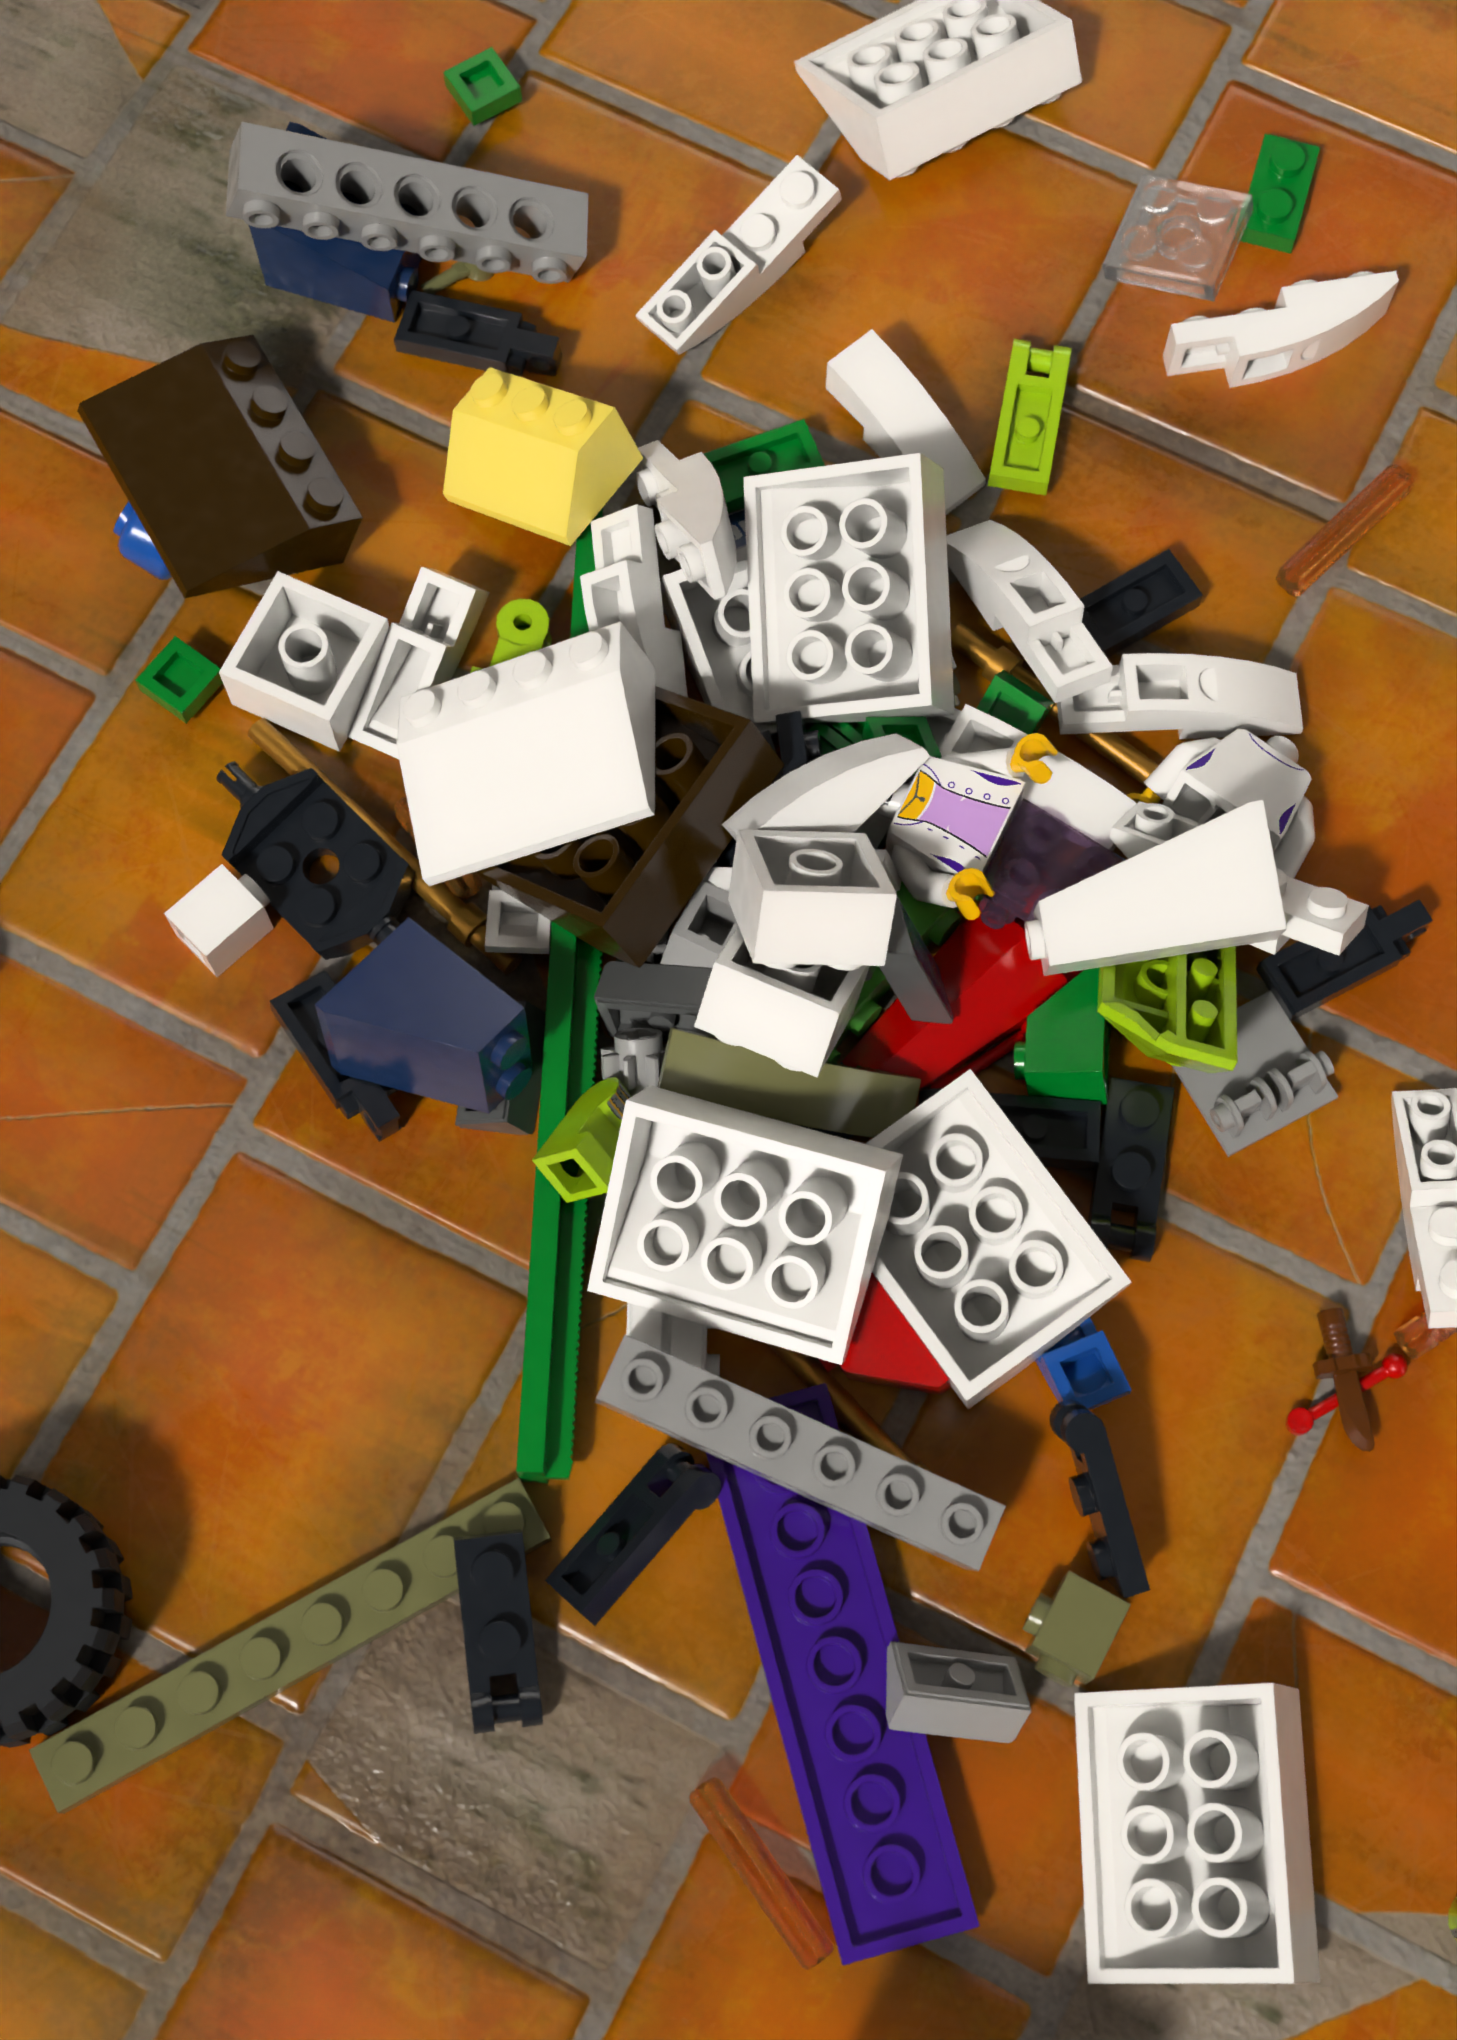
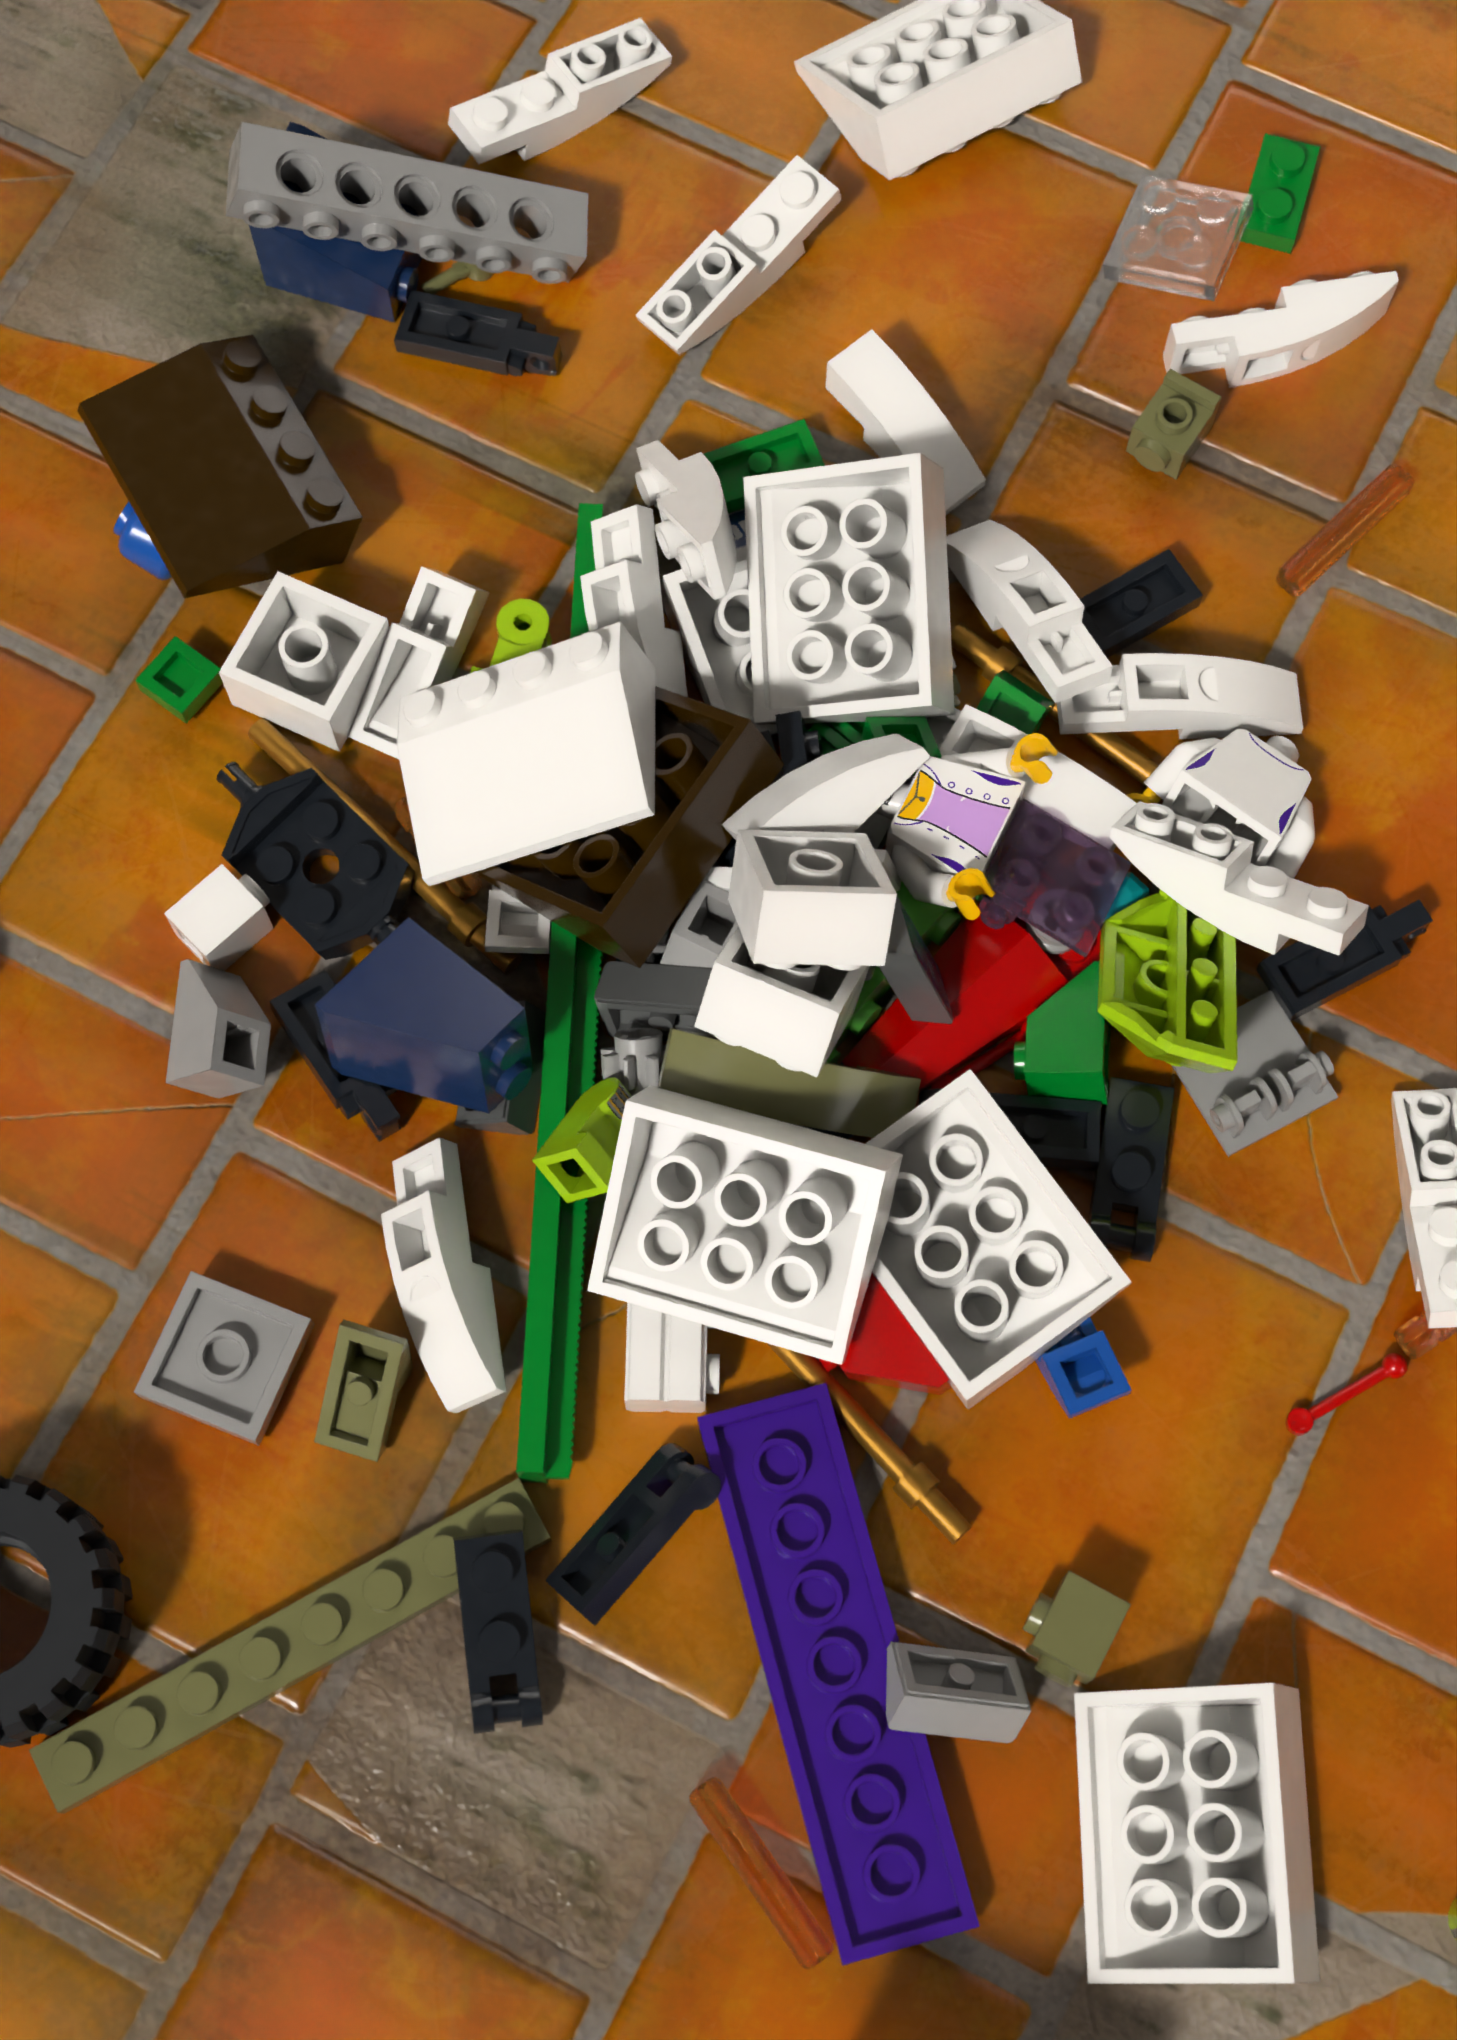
green plate [443,47,522,126] -> none
light yellow slope [443,367,643,546] -> none
light grey brick [595,1335,1006,1571] -> none
lime plate [988,339,1072,496] -> none
white slope [1025,800,1287,976] -> none
black plate [1049,1399,1150,1599] -> none
reddish brown piece [1312,1308,1375,1452] -> none
none -> light grey plate [134,1271,315,1446]
none -> light grey slope [166,959,271,1099]
none -> olive slope [314,1320,413,1462]
none -> white slope [381,1137,506,1413]
none -> white slope [448,18,672,164]
none -> olive brick [1126,368,1222,480]

